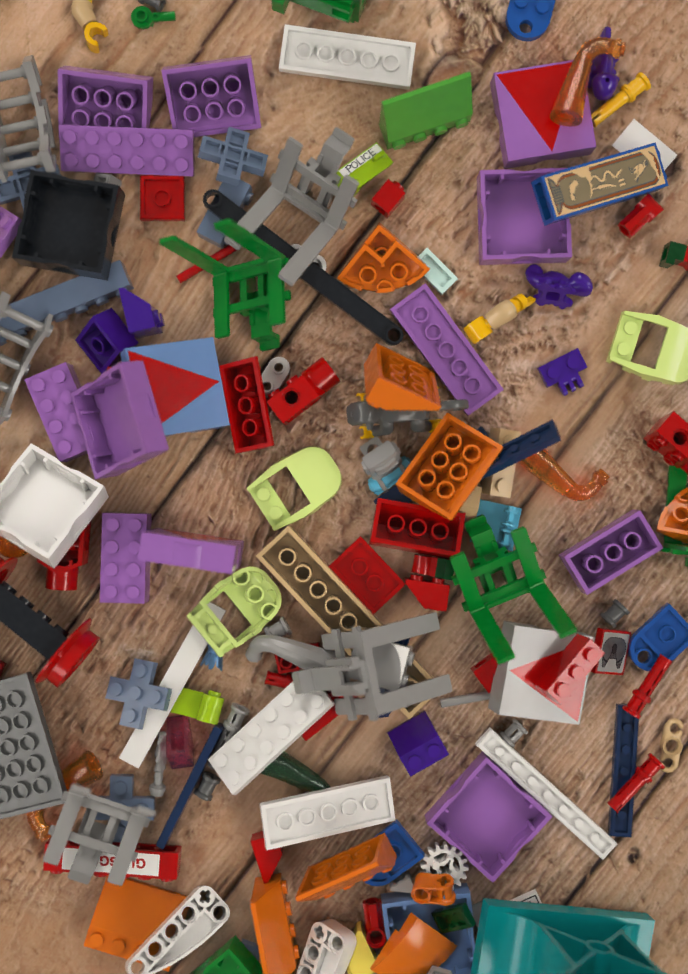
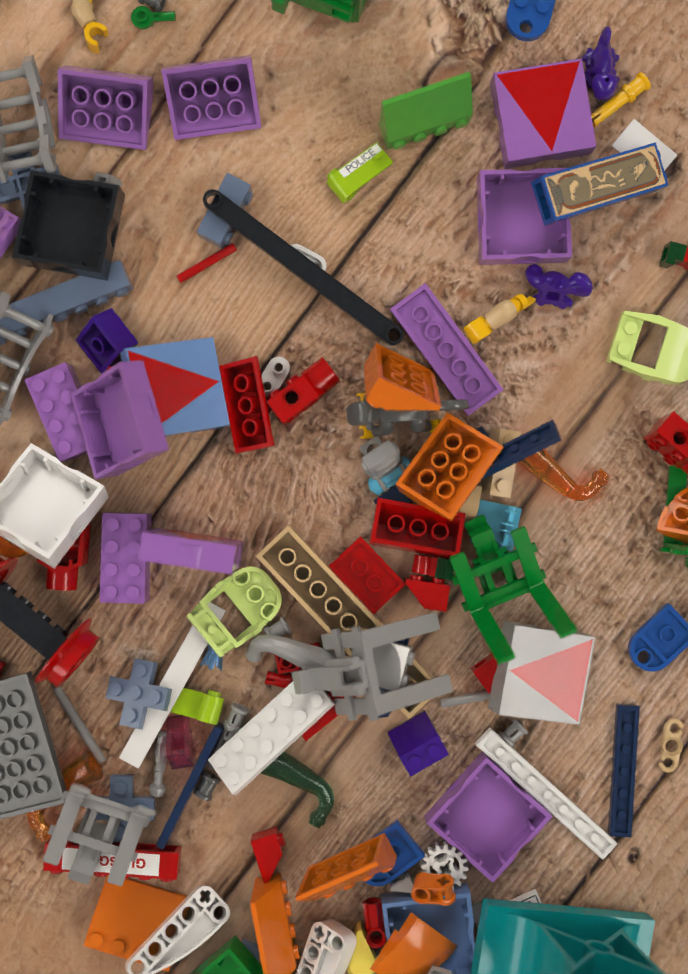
medium lavender plate [59,124,194,177] -> none
dark purple slope [118,287,165,339] -> none
red tile [140,175,185,221] -> none
green piece [159,219,291,352] -> none
sand blue plate [198,127,268,187] -> none
light grey piece [224,127,359,286] -> none
yellowish green slope [247,446,342,531] -> none
white plate [259,775,396,850] -> none
white plate [279,24,416,90] -> none
orange brick [337,222,430,293] -> none
red brick [371,179,405,219] -> none
light aqua tile [418,248,458,295] -> none
dark green plate [431,902,476,934] -> none
brick [535,634,605,705] -> none
dark purple hinge [537,348,588,396] -> none
clear orange animal [550,37,626,126] -> none
medium lavender brick [559,509,663,595] -> none
tile [590,628,632,675] -> none
dark grey bush [600,599,630,628] -> none
red pin [607,753,665,813] -> none
red piece [617,193,664,238] -> none
red pin [622,654,672,719] -> none
none -> light grey bar [53,686,106,764]

